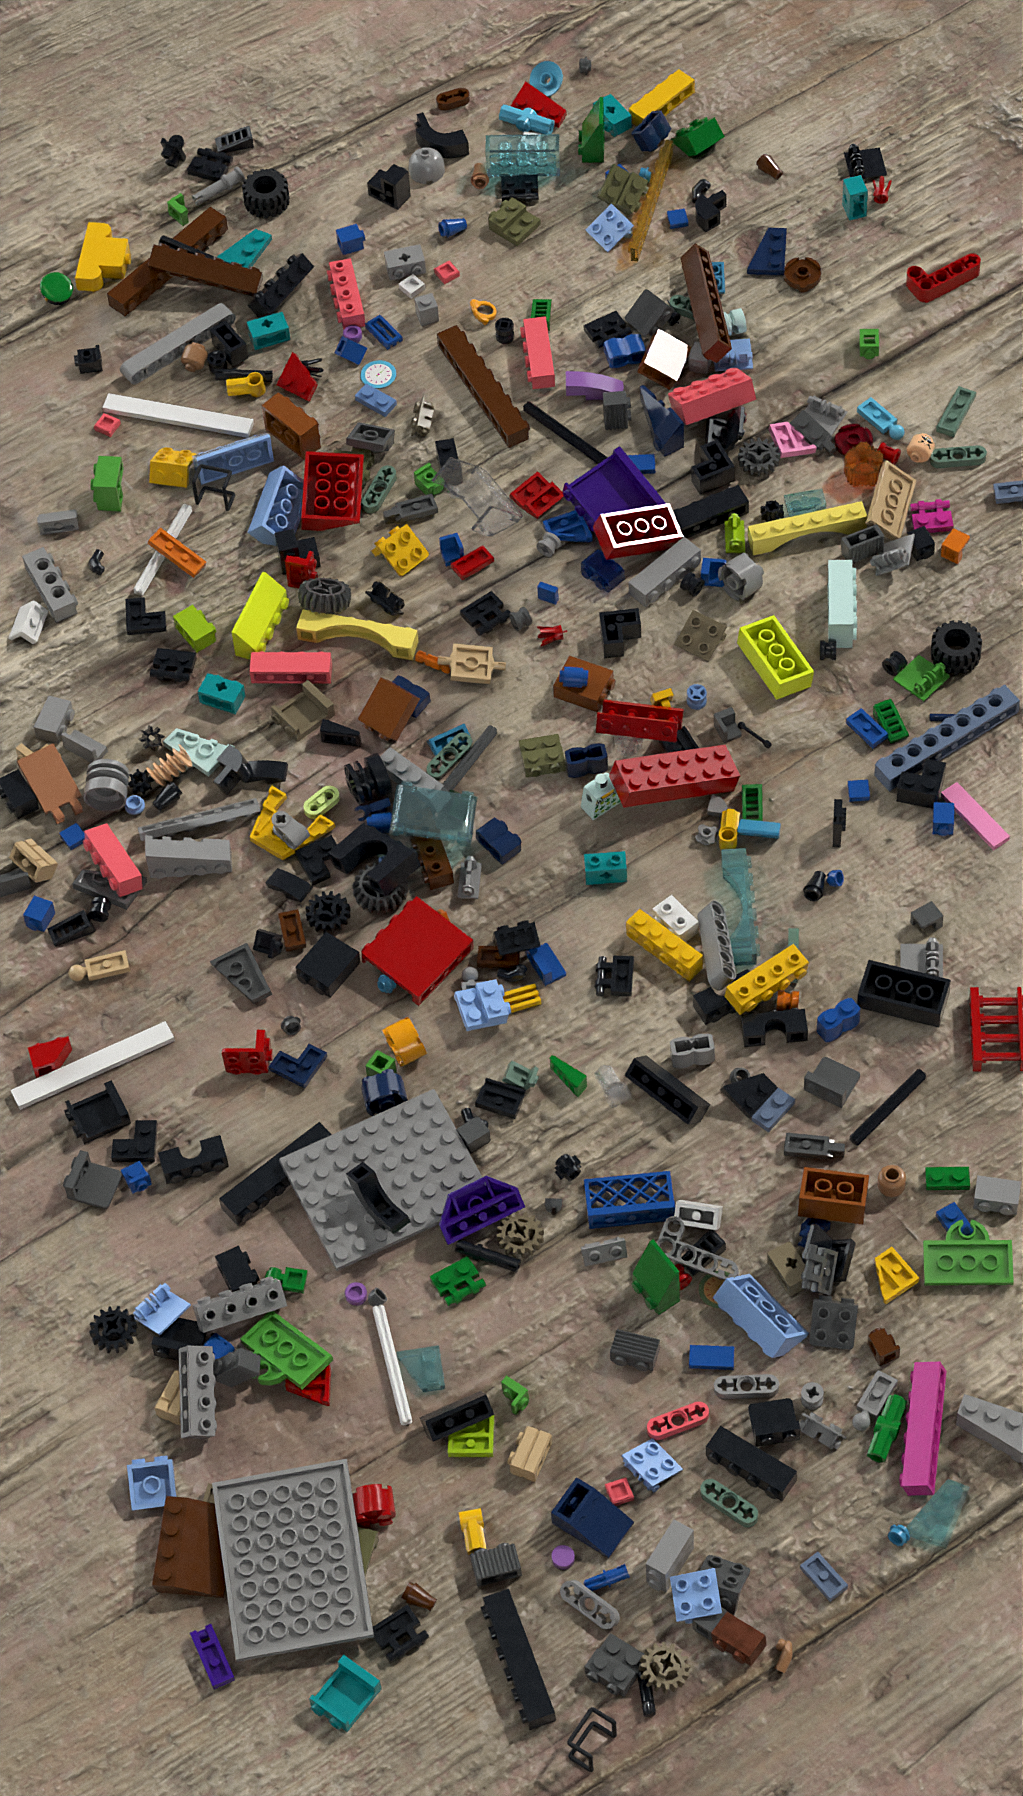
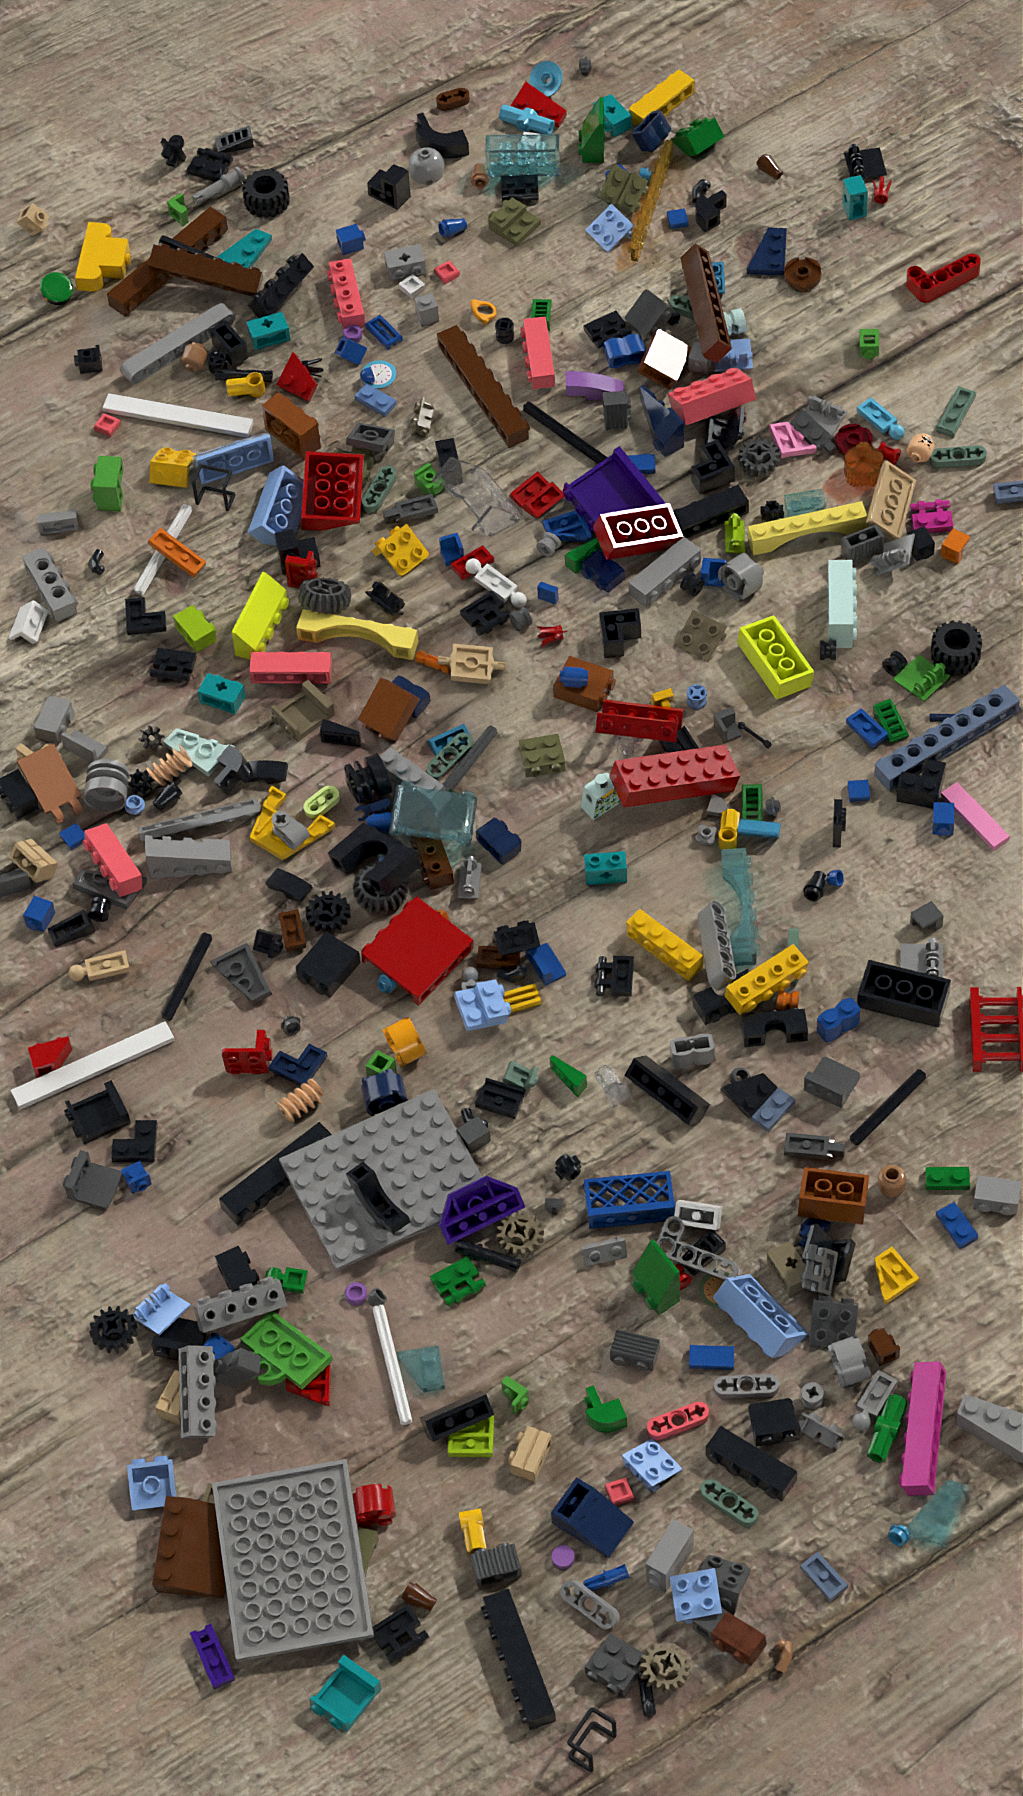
black arch [158,1135,229,1184] -> none
black plate [294,835,337,886] -> none
dark blue brick [565,743,608,778] -> none
white brick [652,895,699,942] -> none
bright green plate [923,1219,1014,1286] -> none
none -> tan brick [16,203,49,236]
none -> black axle [161,932,212,1021]
none -> light nougat piece [276,1078,324,1123]
none -> blue hinge [360,367,375,383]
none -> white plate [465,558,527,608]
none -> green slope [564,538,603,574]
none -> green brick [583,1385,627,1433]
none -> dark grey plate [765,797,781,817]
none -> light grey brick [828,1335,872,1387]

